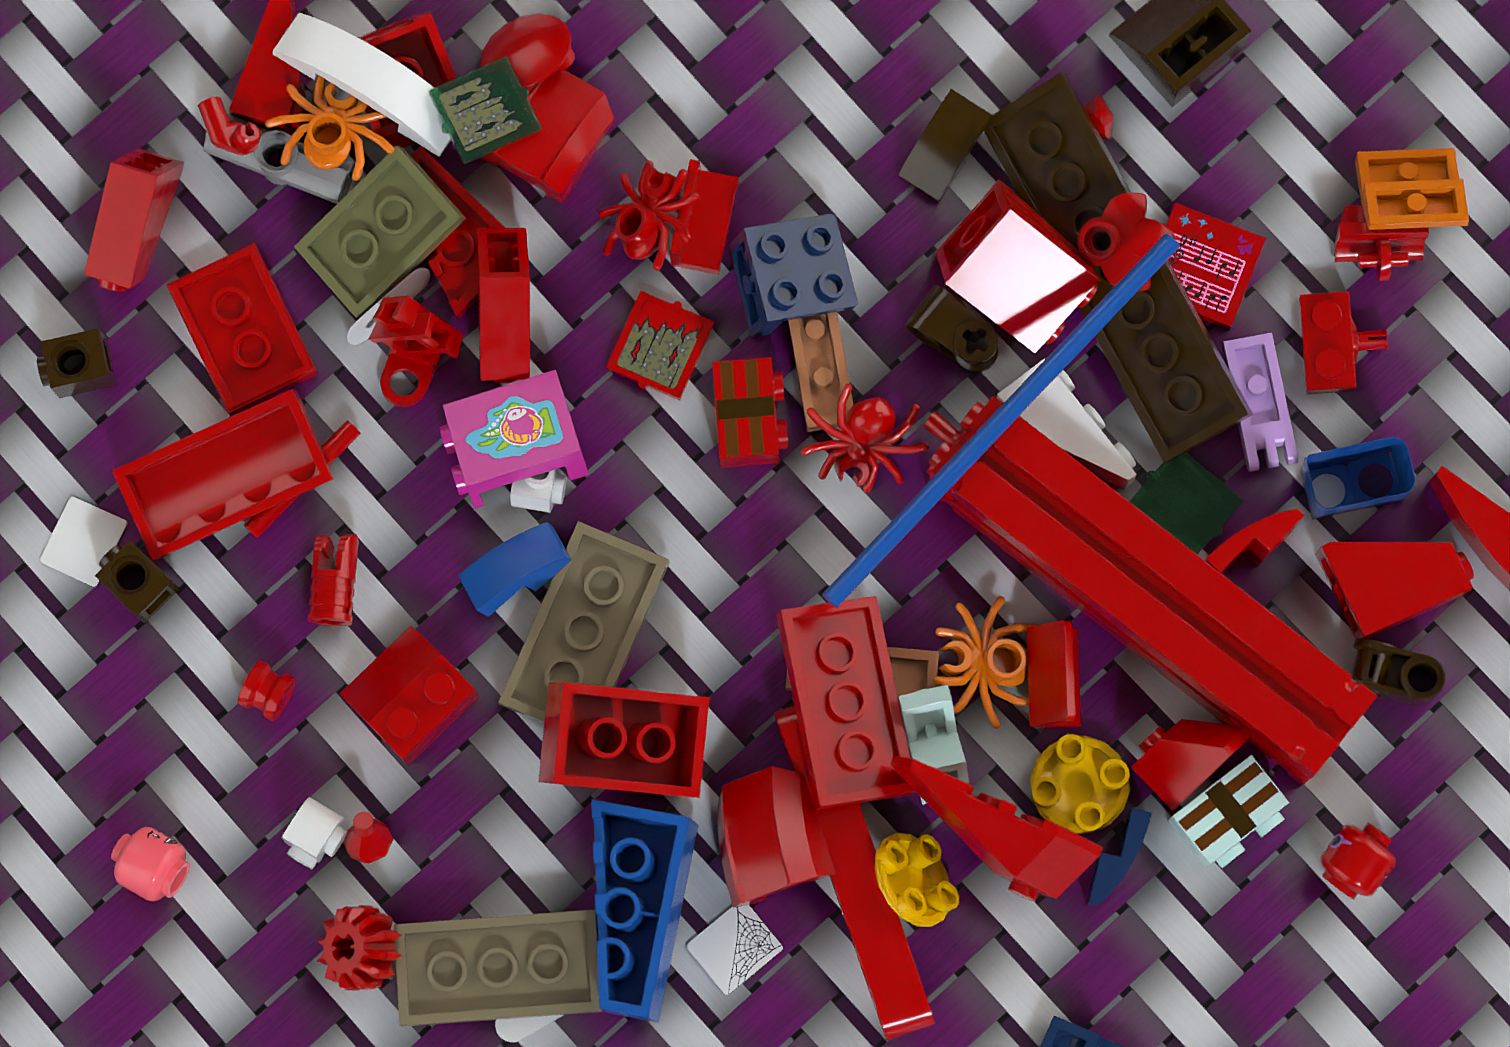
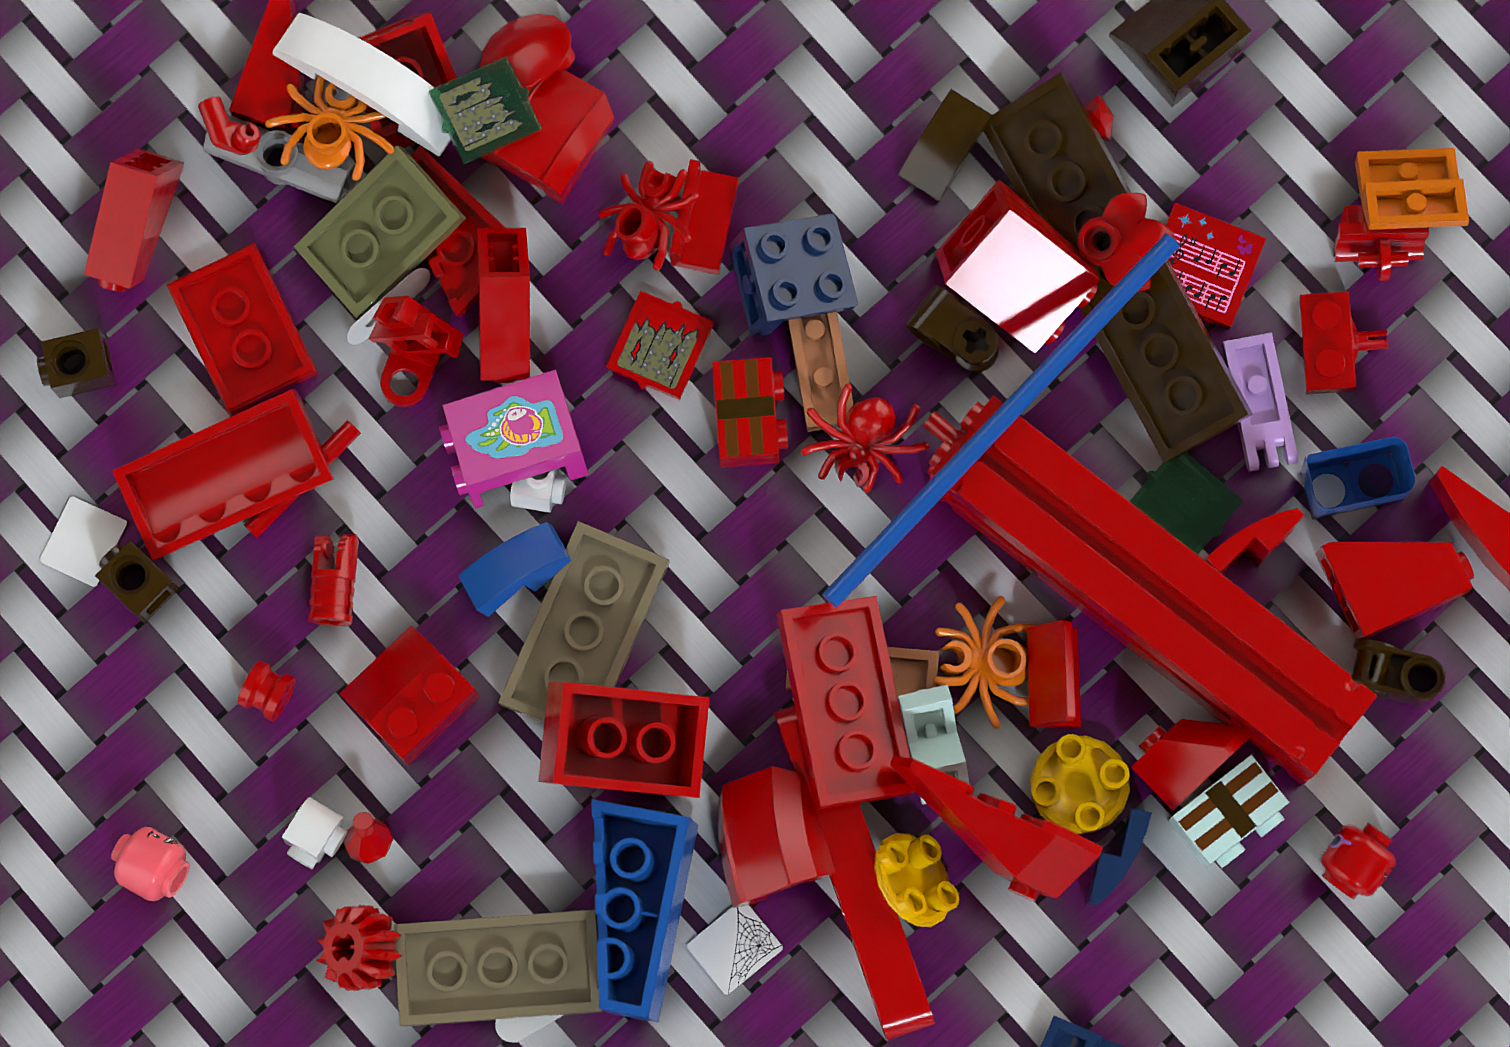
white slope [997,359,1137,489] -> none

